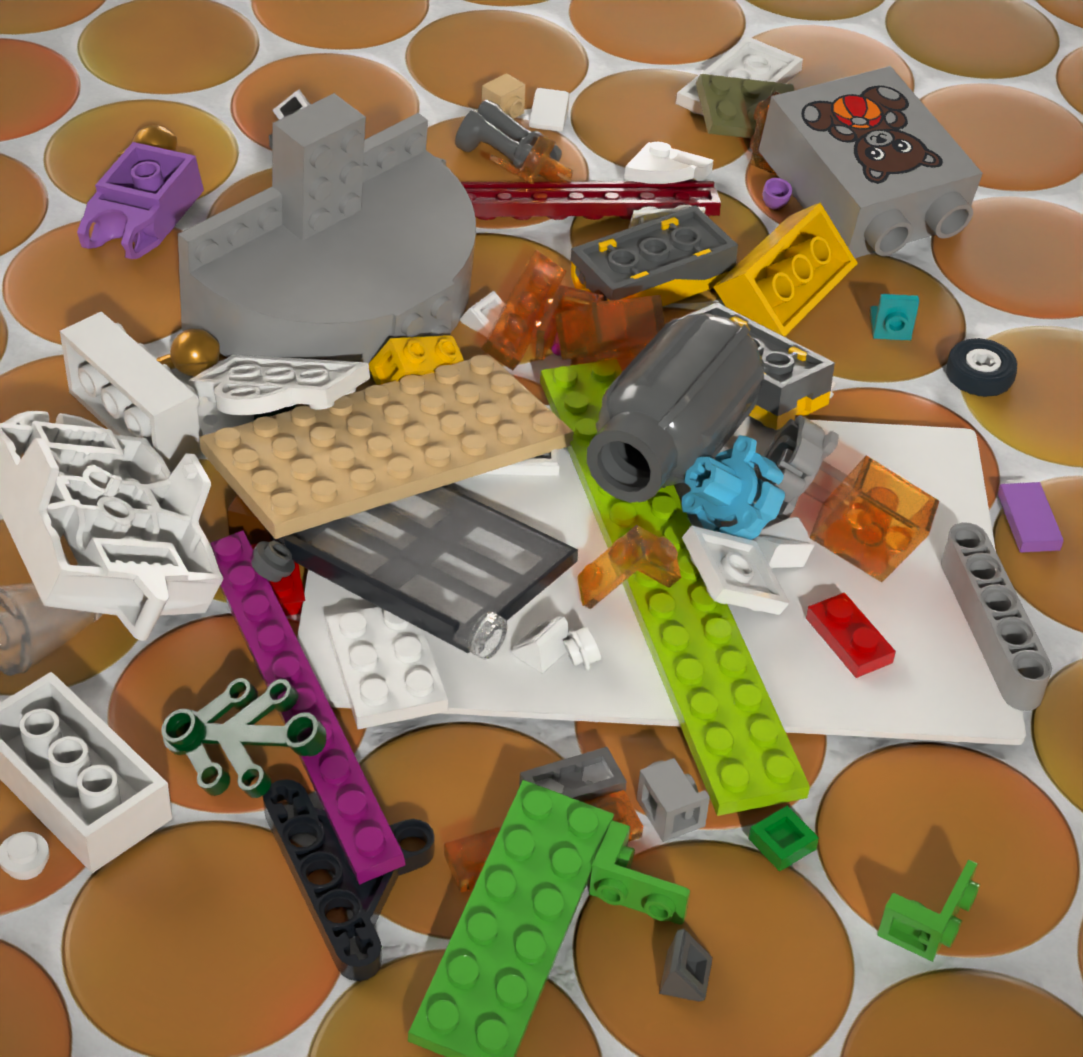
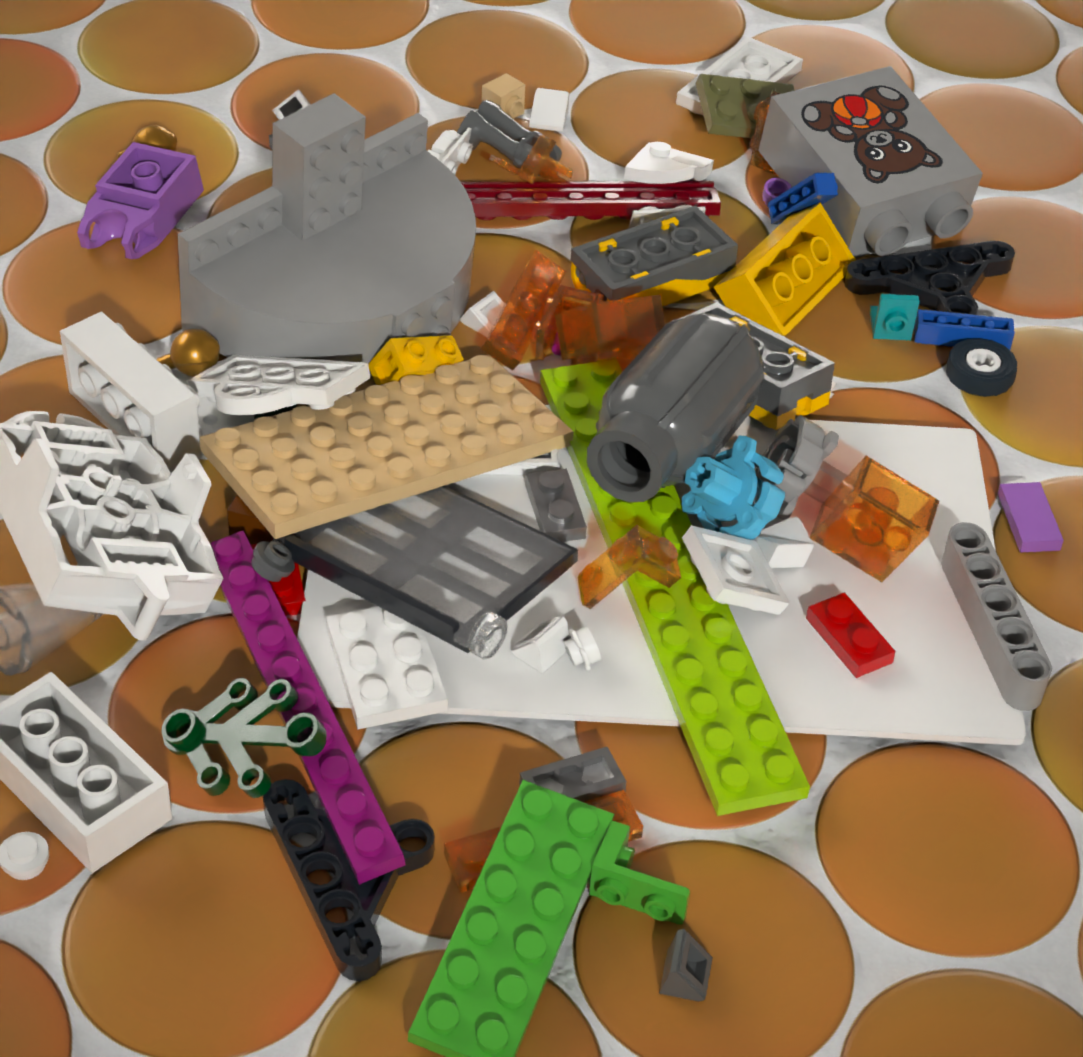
light grey brick [637,758,710,842] -> none
green plate [748,805,819,872] -> none
bright green bracket [877,859,980,962] -> none
none -> white hinge [428,127,473,175]
none -> flat silver piece [525,468,587,542]
none -> blue piece [768,173,838,224]
none -> black beam [844,241,1015,315]
none -> blue piece [914,309,1015,350]

